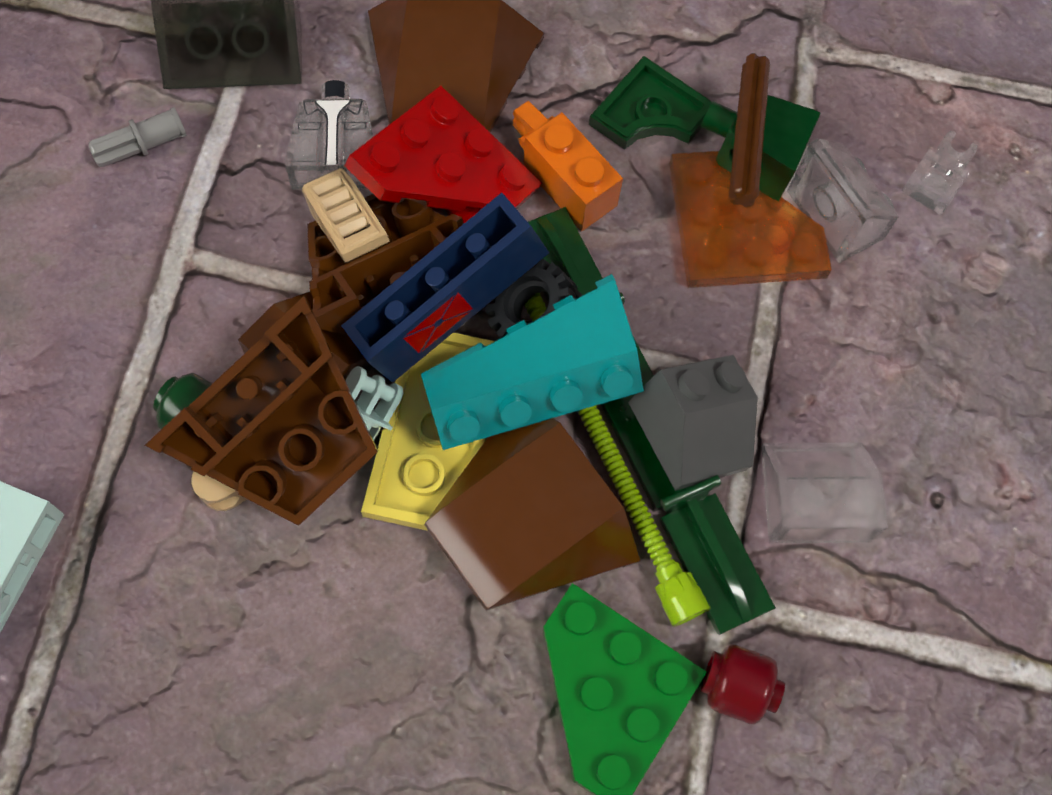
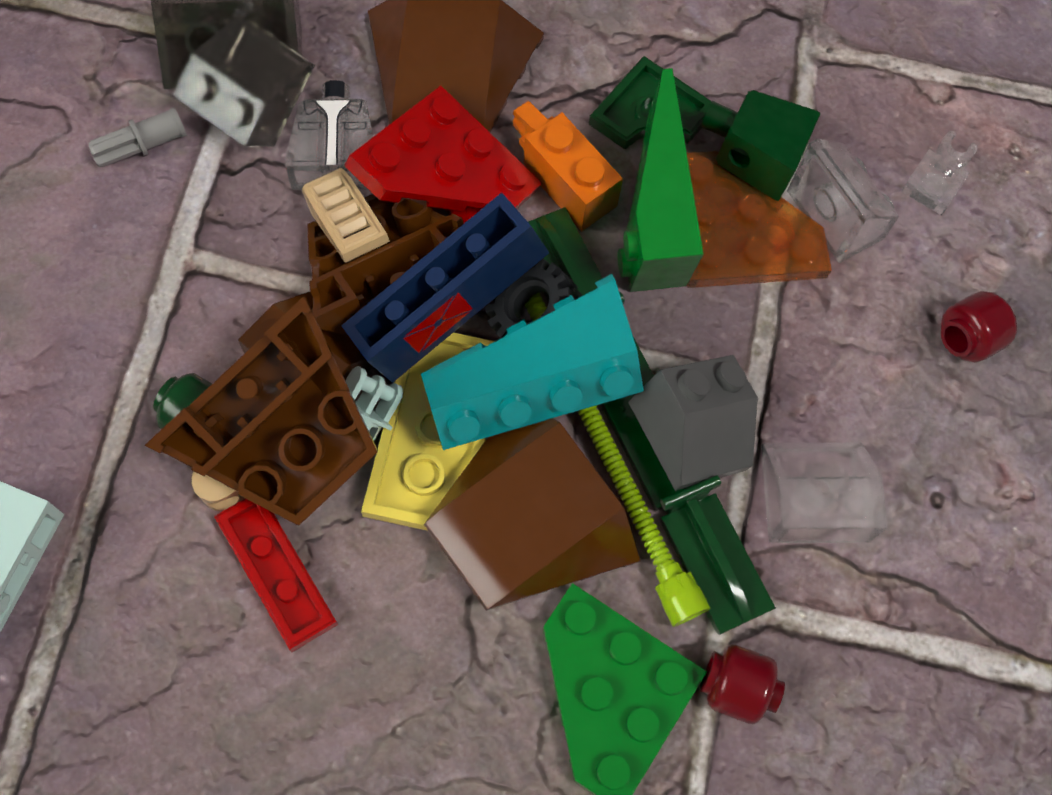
reddish brown axle [729,53,770,208] -> none
none -> clear smoke slope [173,15,315,147]
none -> red tile [214,498,338,653]
none -> green slope [618,68,704,292]
none -> dark red head [941,291,1017,363]

